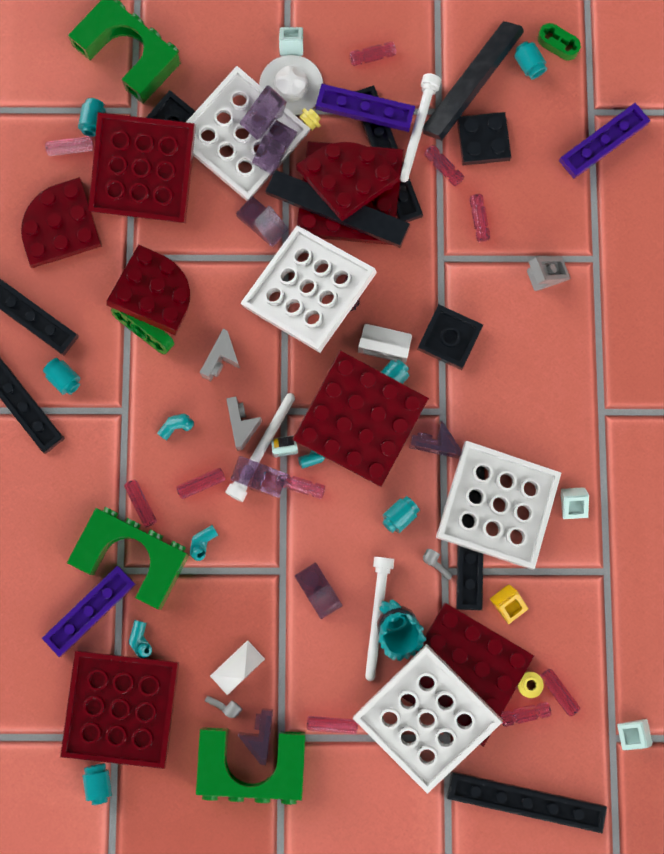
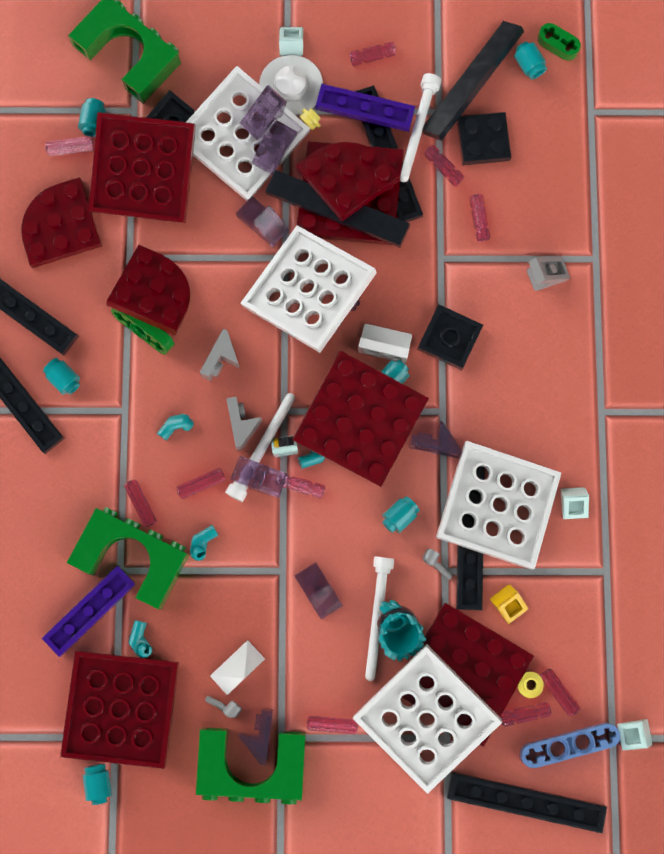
dark purple plate [559,103,651,179] -> none
none -> medium blue beam [520,723,620,768]

